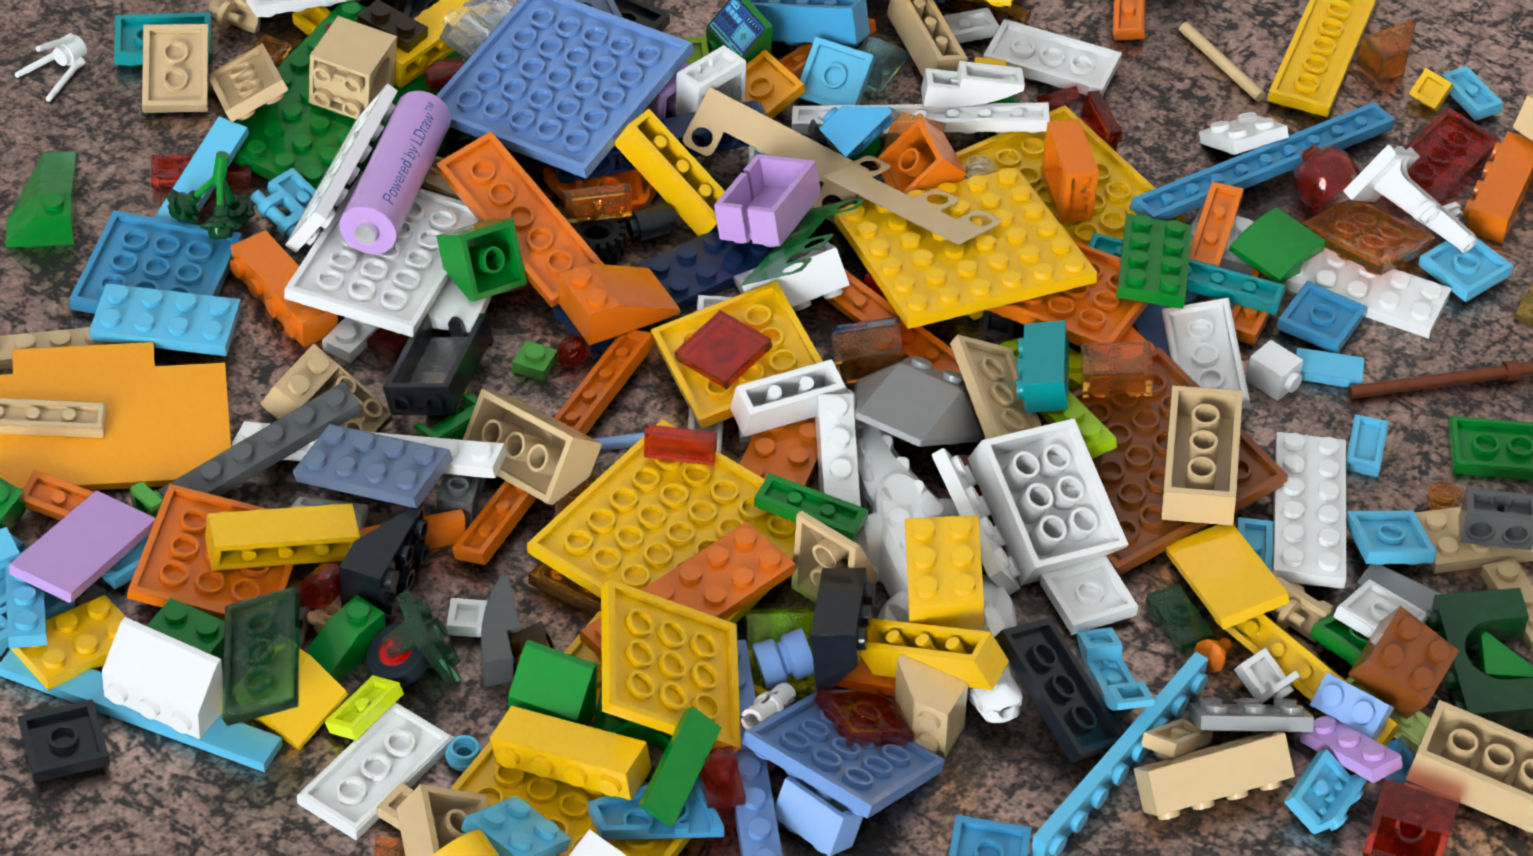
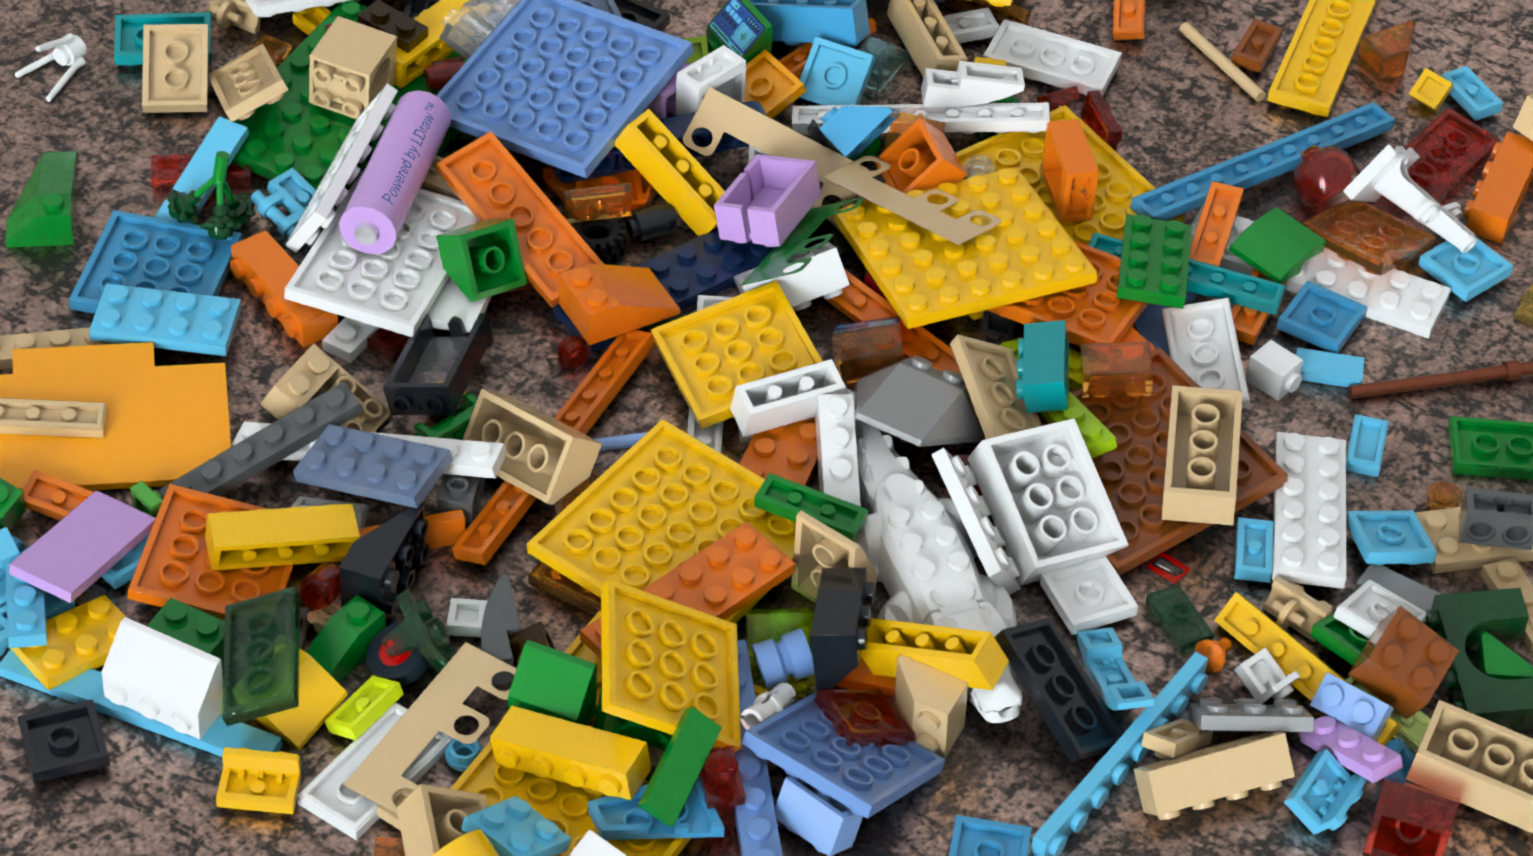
bright green plate [512,340,558,382] -> none
clear red tile [644,424,717,466] -> none
clear red tile [674,310,773,390] -> none
yellow brick [905,515,985,630] -> none
yellow tile [1166,524,1290,630] -> none
white plate [1199,112,1289,155] -> none
none -> yellow bracket [216,747,301,814]
none -> tan piece [343,642,517,814]
none -> sticker [1147,552,1190,584]
none -> dark orange plate [1231,19,1283,73]

